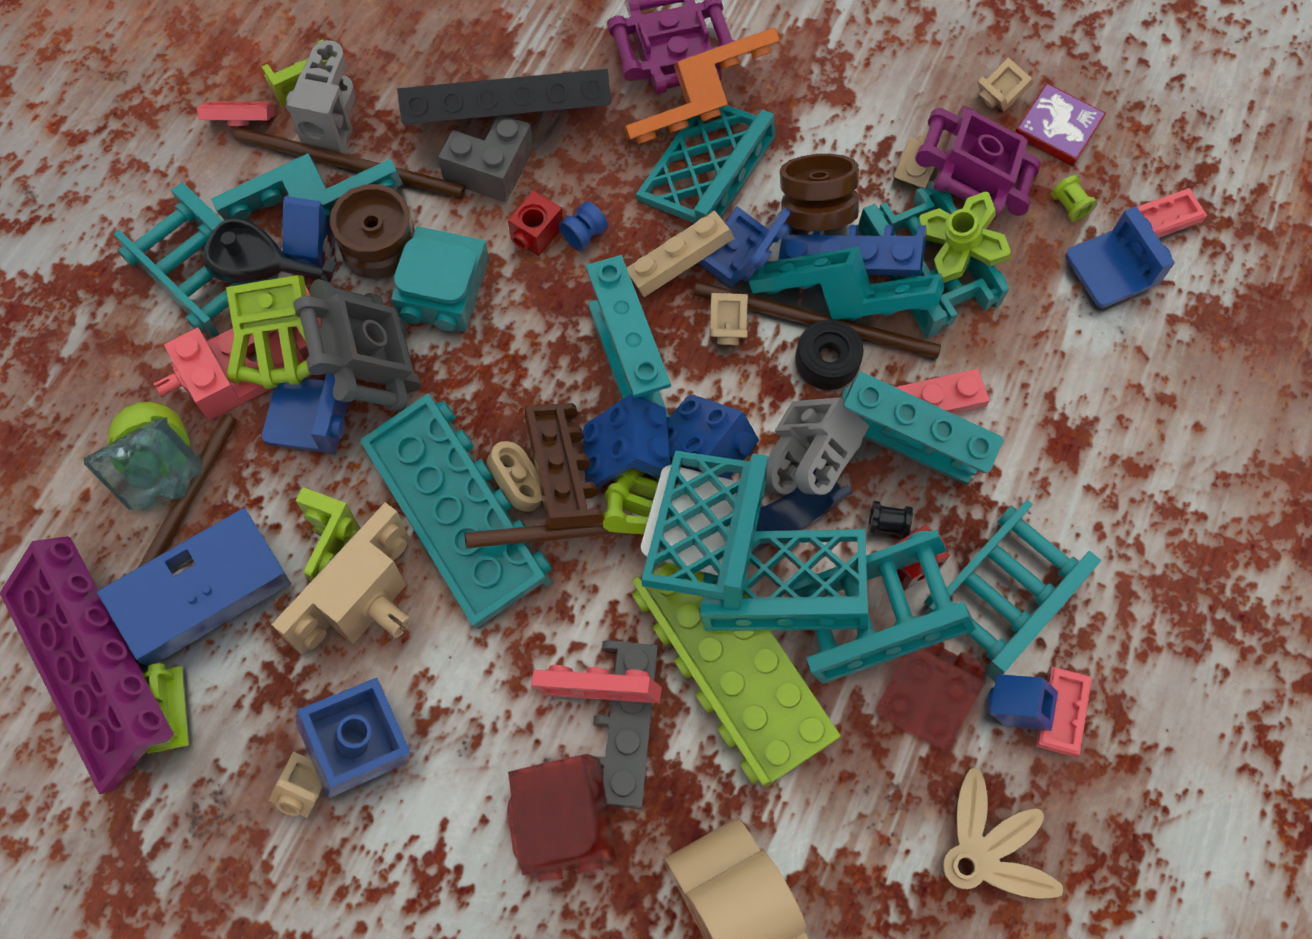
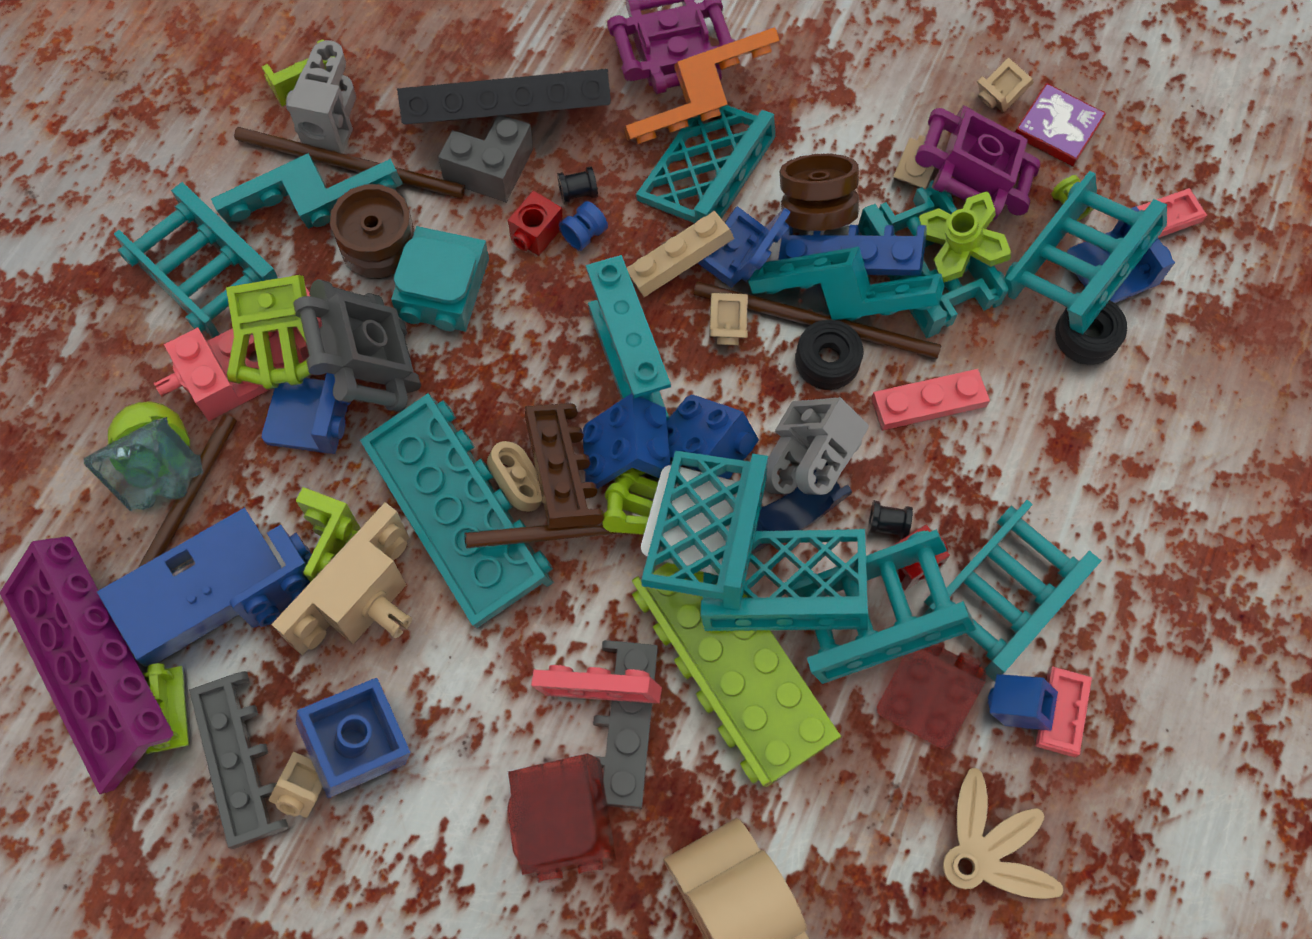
coral plate [197,101,276,126] -> none
black piece [203,219,337,283] -> none
blue slope [282,196,336,267] -> none
teal fence [841,372,1004,485] -> none
none -> dark grey hinge [189,671,289,850]
none -> blue bracket [229,525,312,628]
none -> black bush [557,166,598,204]
none -> teal fence [1005,171,1167,335]
none -> black tyre [1055,300,1127,365]

